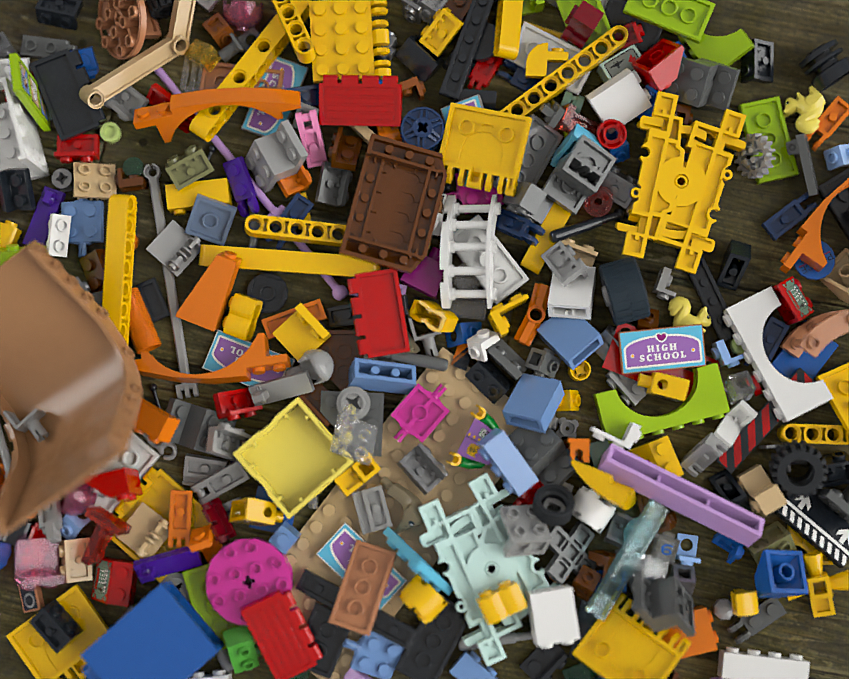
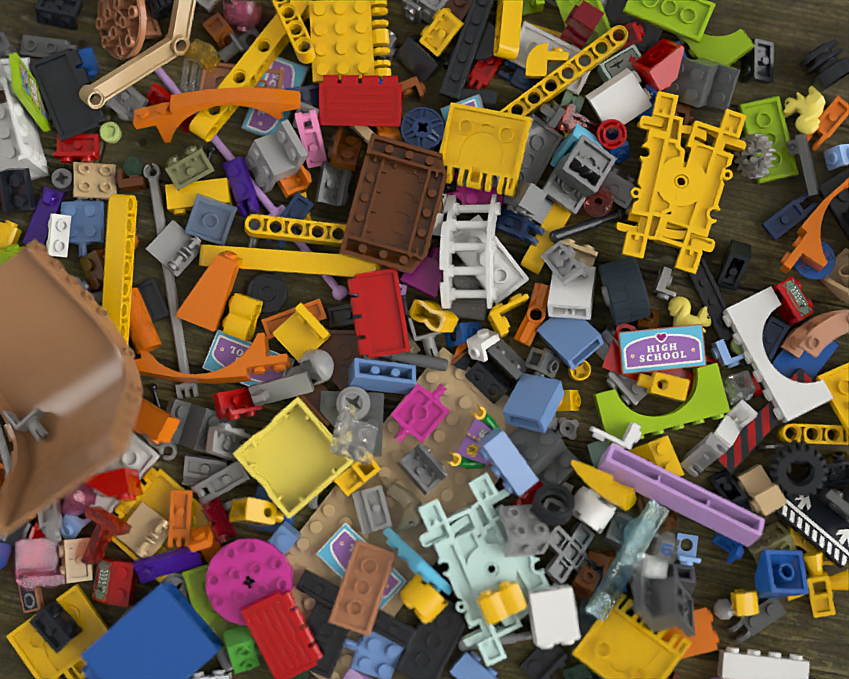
orange hinge [564,438,590,463] -> none

